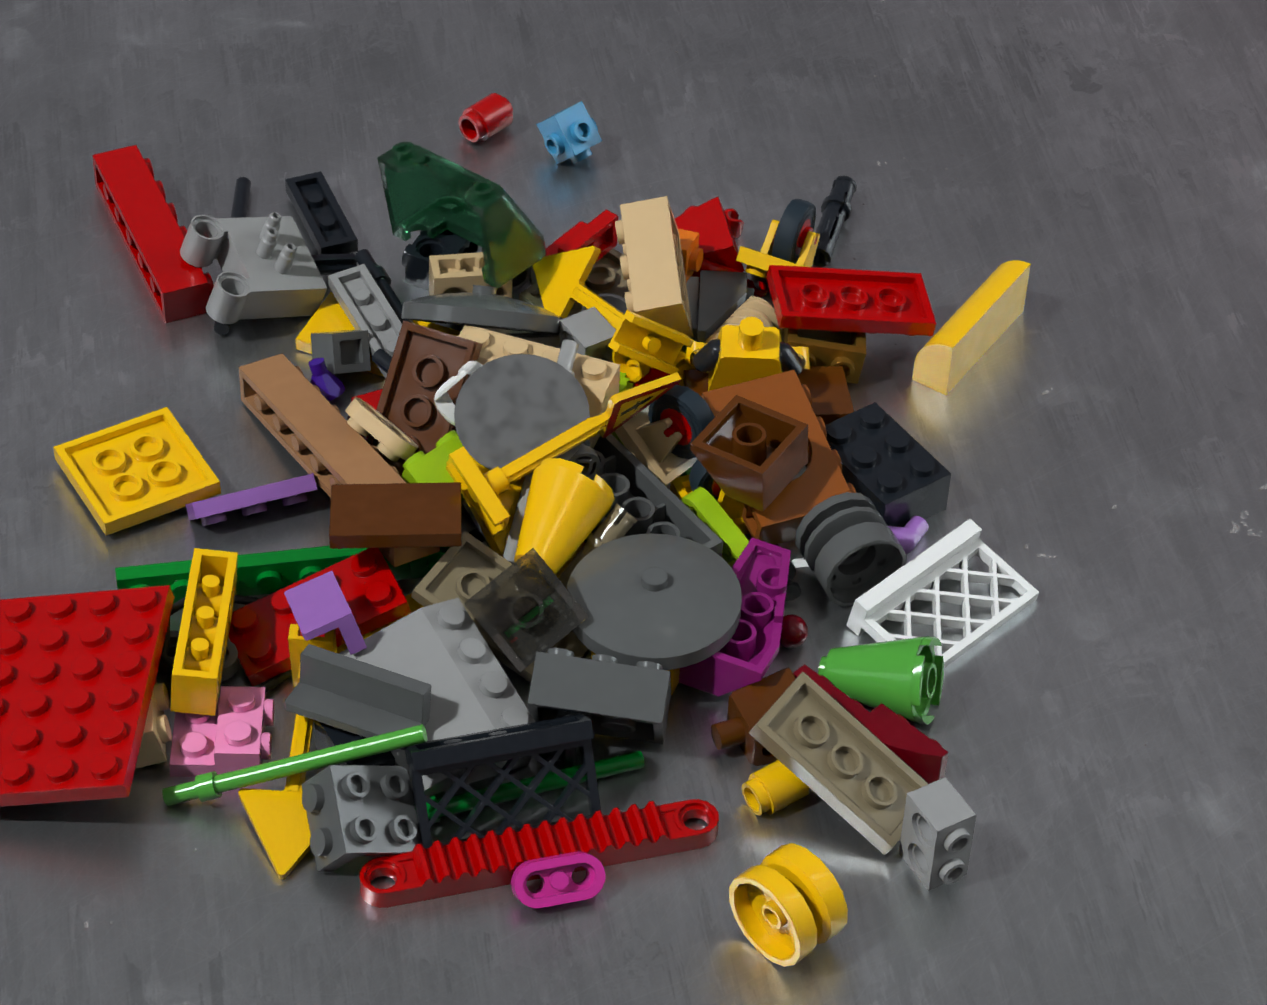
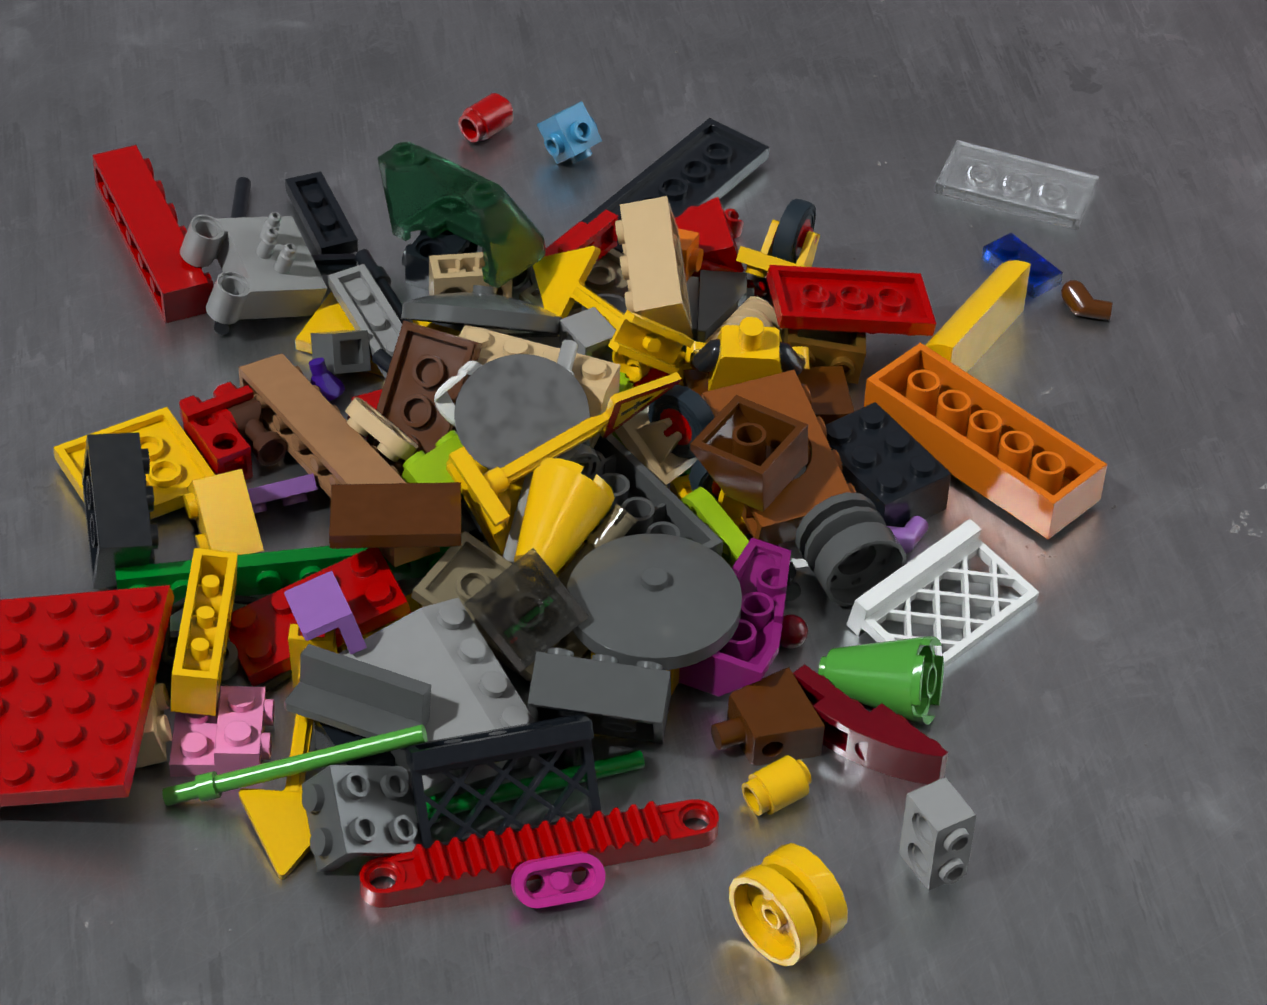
dark tan plate [748,672,928,855] -> none
black pin [813,176,857,267] -> none
none -> black brick [82,432,159,589]
none -> red hips [179,382,287,480]
none -> yellow brick [183,469,264,555]
none -> black plate [582,118,769,254]
none -> orange brick [864,342,1107,539]
none -> clear tile [935,140,1099,230]
none -> clear blue plate [981,233,1063,299]
none -> reddish brown arm [1061,280,1113,321]

